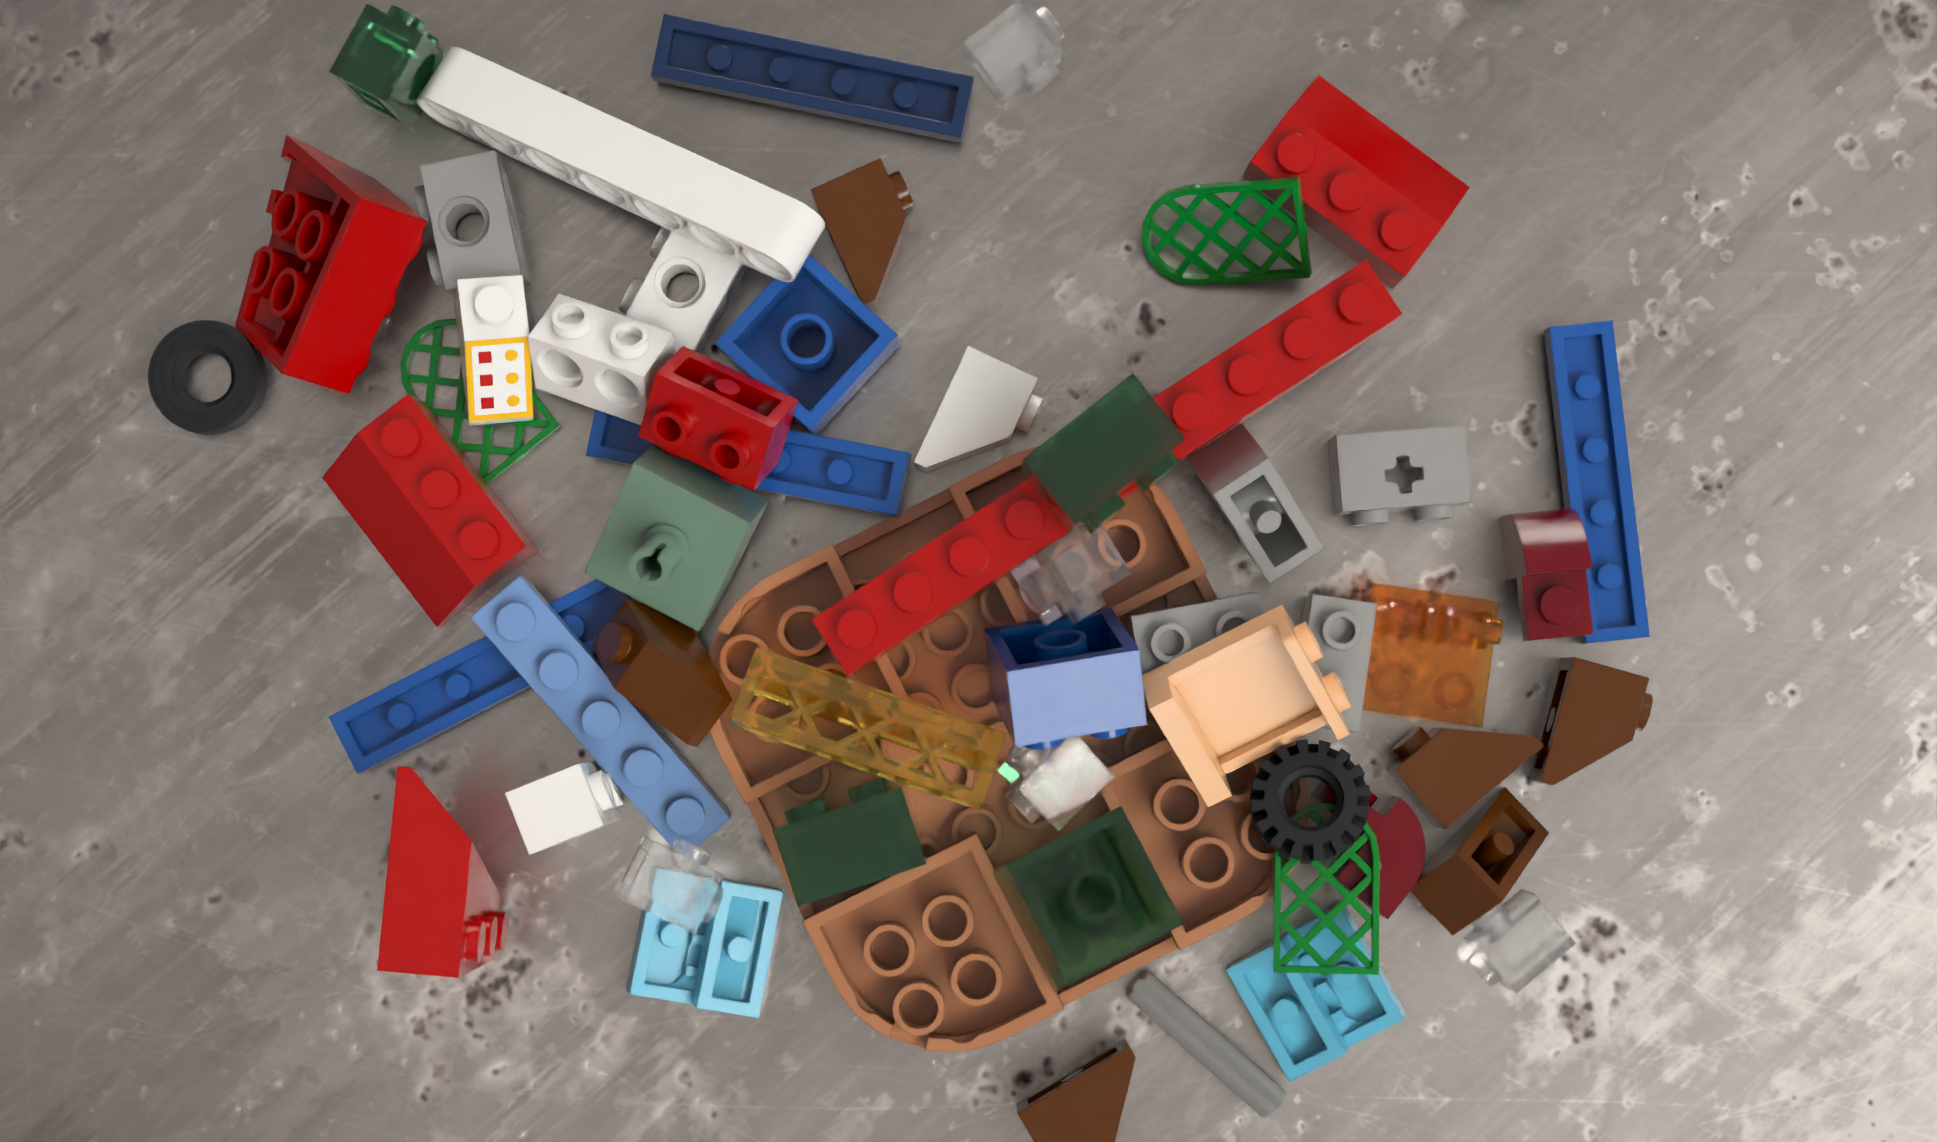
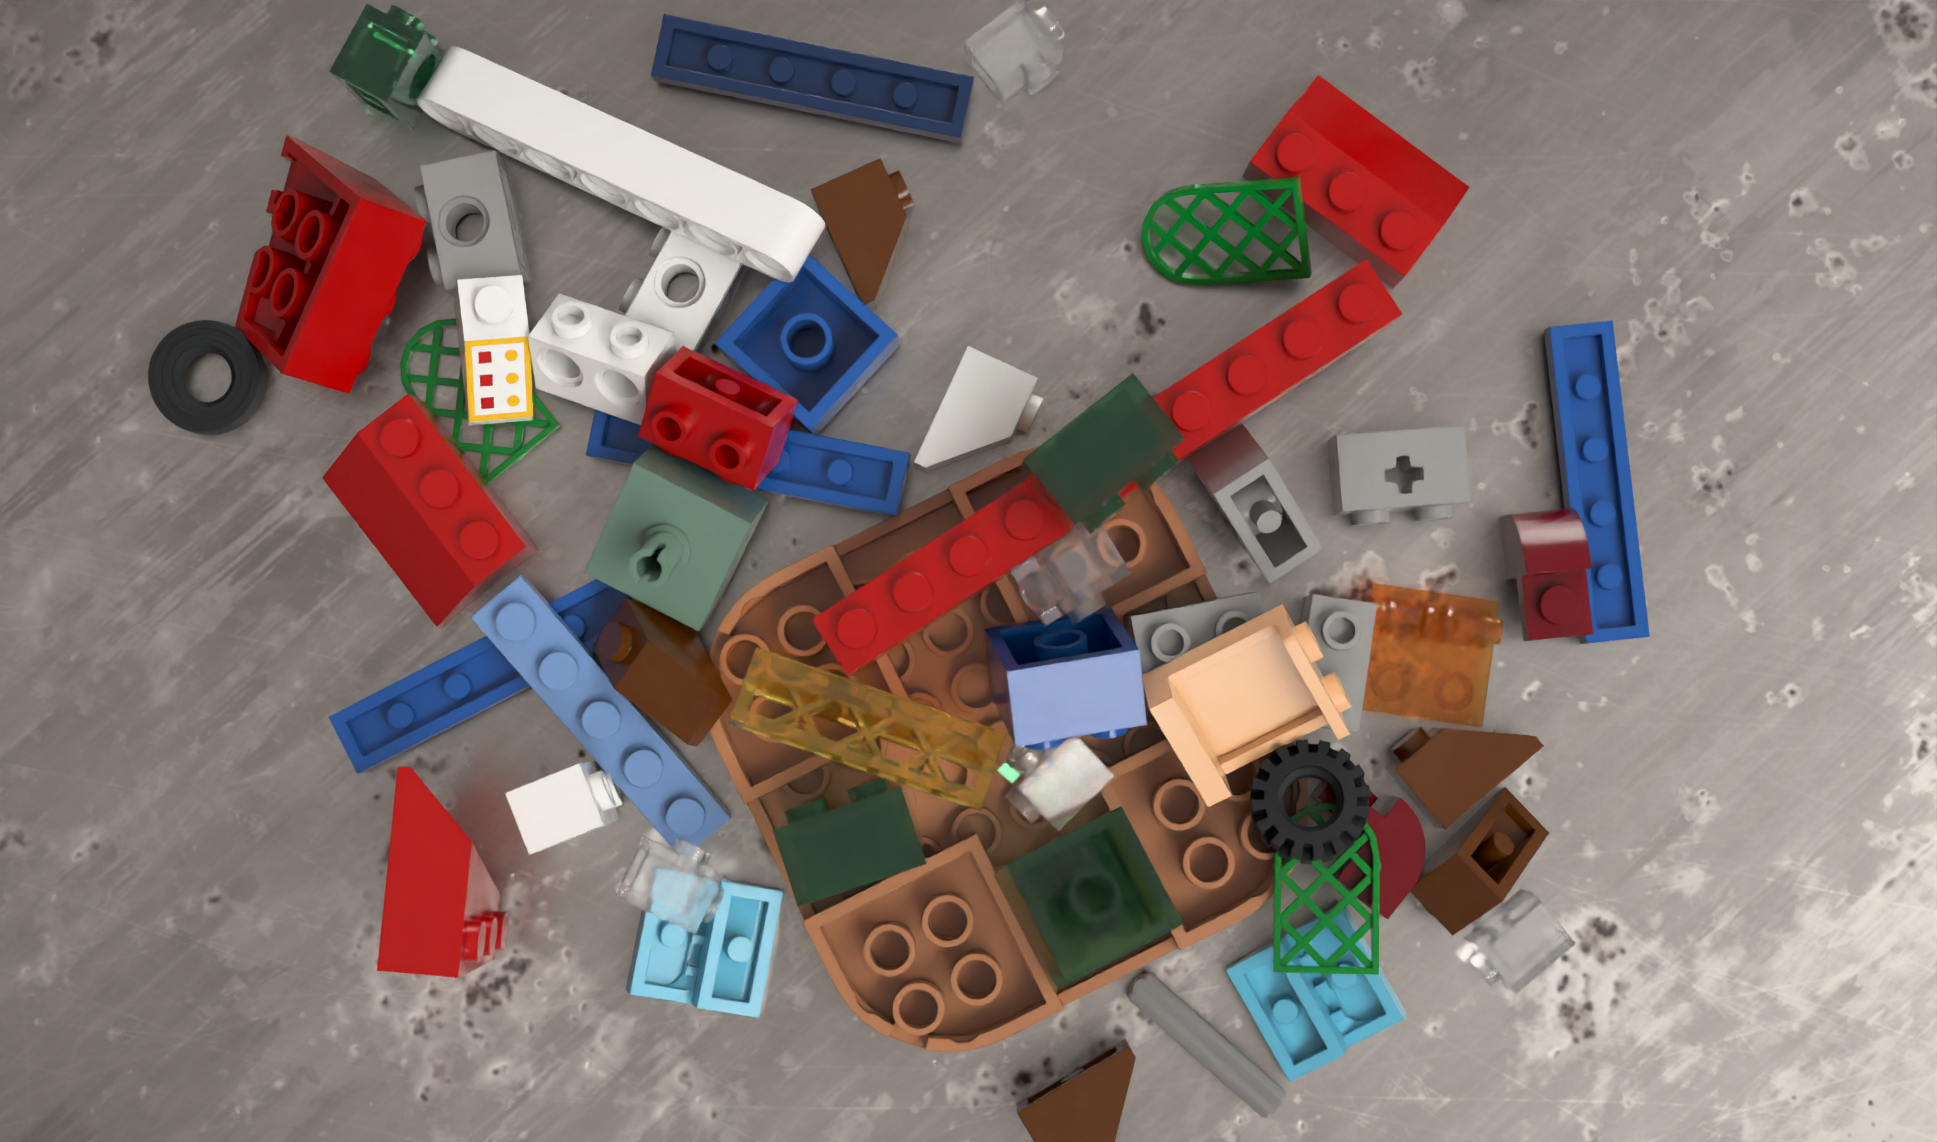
reddish brown slope [1528,657,1653,785] -> none

